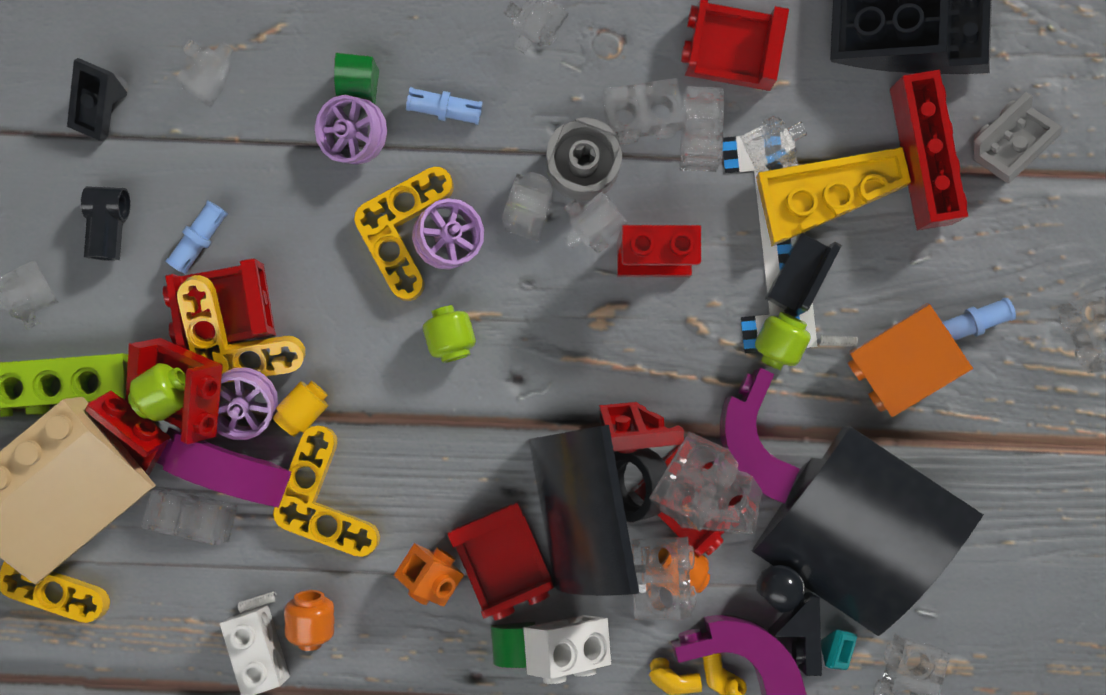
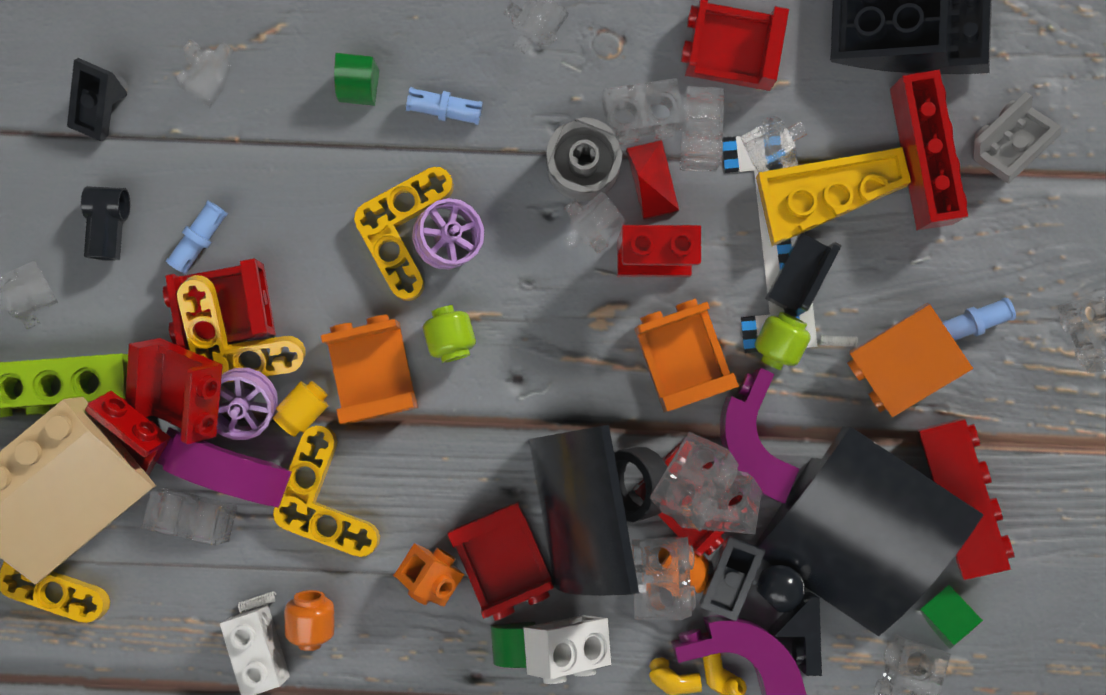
lime head [128,363,186,421] -> none
lavender wheel [315,95,387,165] -> none
clear brick [502,172,554,242] -> none
red wing [599,402,684,453] -> none
teal slope [821,629,858,670] -> none
none -> orange panel [321,315,418,424]
none -> red slope [626,140,679,220]
none -> orange panel [634,299,739,412]
none -> black slope [699,535,766,621]
none -> red brick [917,418,1015,580]
none -> green brick [920,585,983,649]

